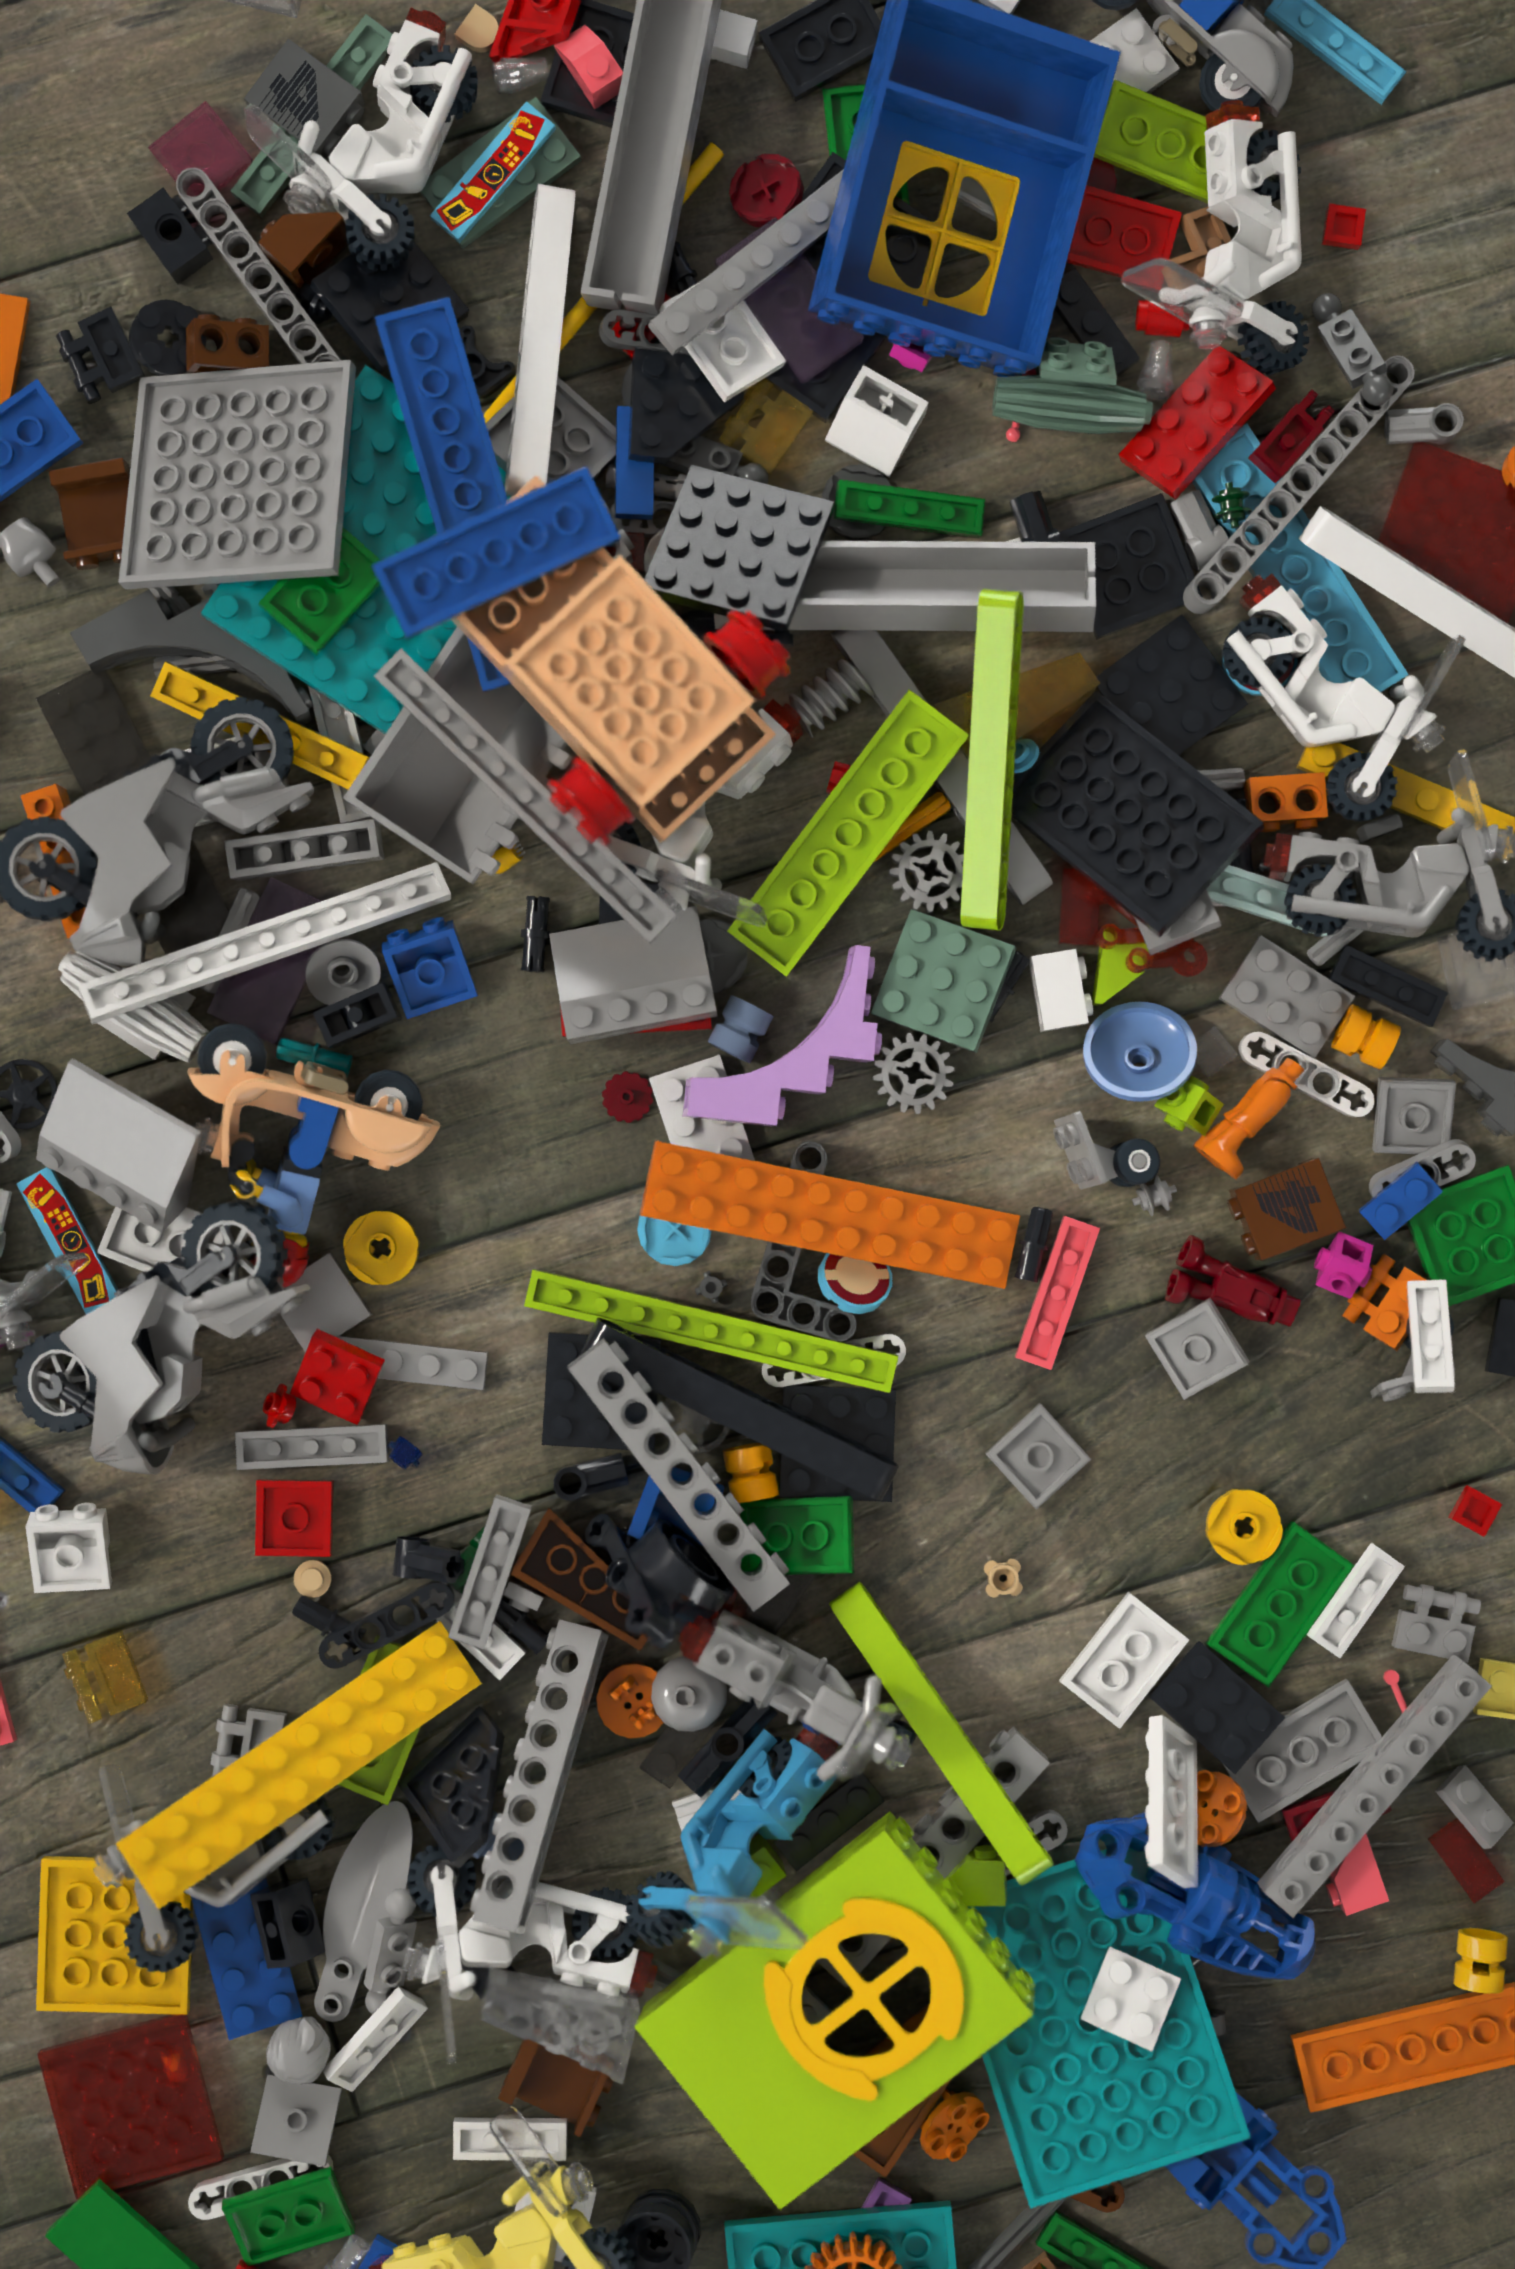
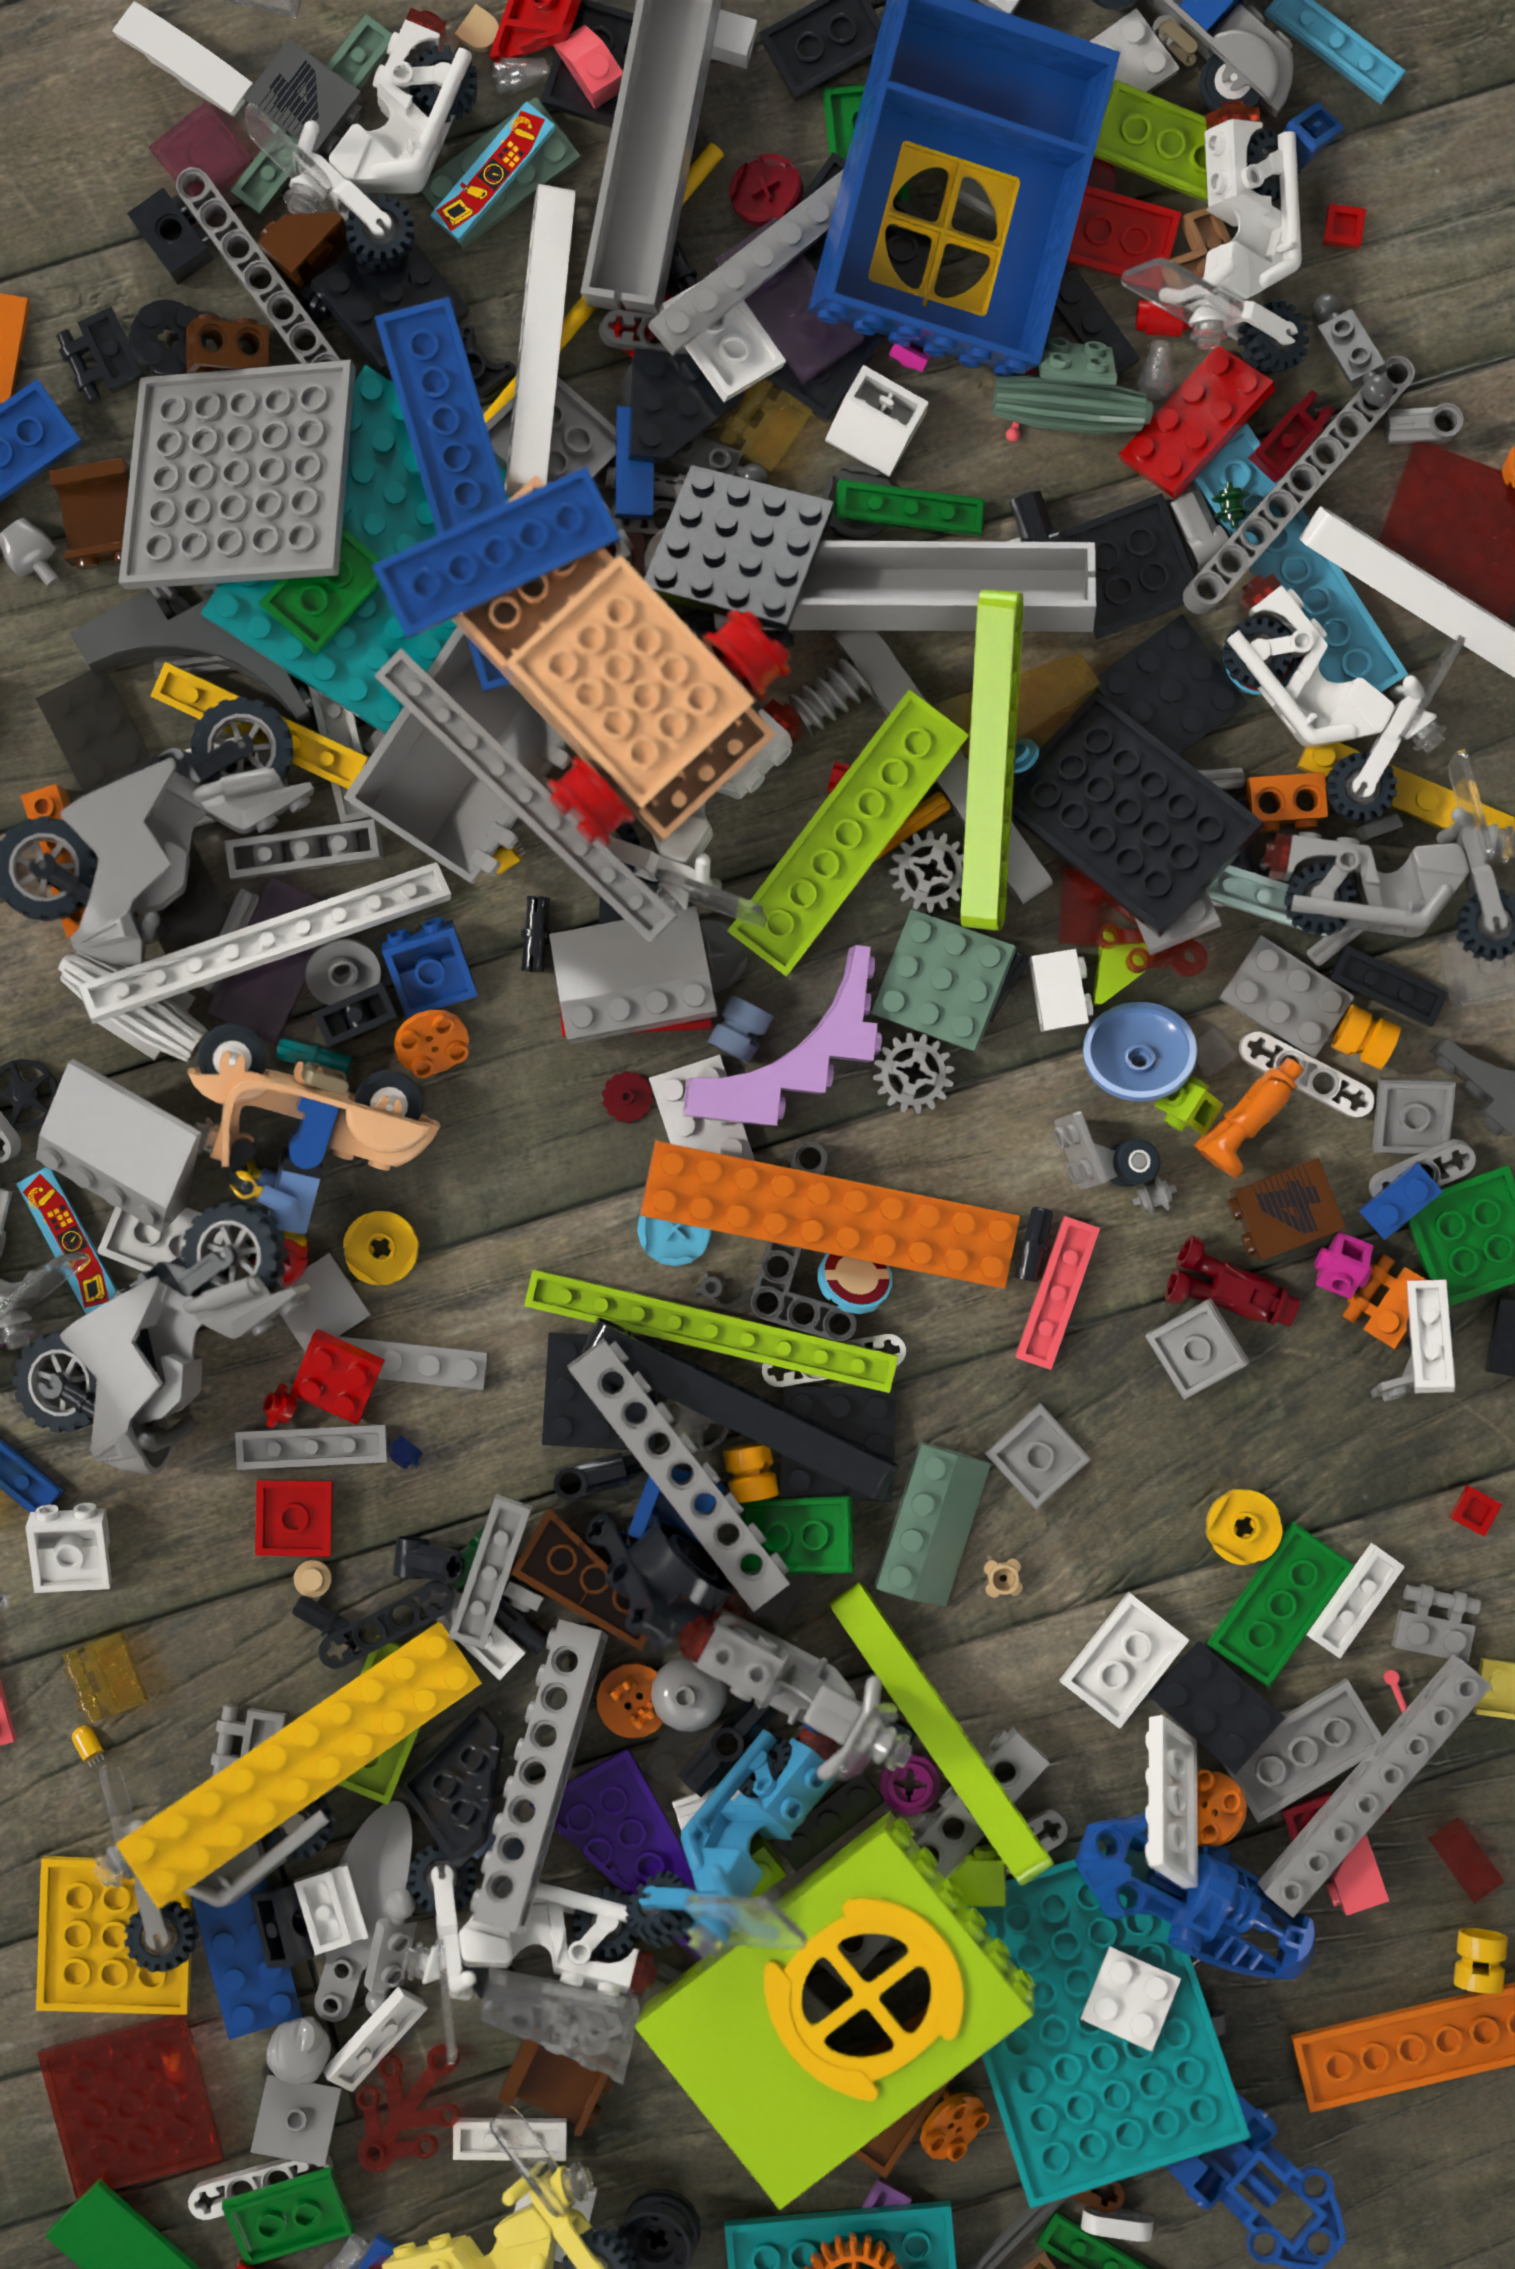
light grey plate [1435,1765,1514,1849] -> none
none -> yellow piece [72,1726,104,1767]
none -> white slope [112,1,254,117]
none -> white plate [294,1862,369,1955]
none -> clear red plant [356,2043,461,2172]
none -> orange plate [394,1009,469,1078]
none -> dark purple wing [529,1747,732,1961]
none -> sand green slope [875,1440,991,1606]
none -> magenta gear [880,1753,940,1814]
none -> white beam [1081,2206,1154,2242]
none -> blue slope [1282,102,1345,169]

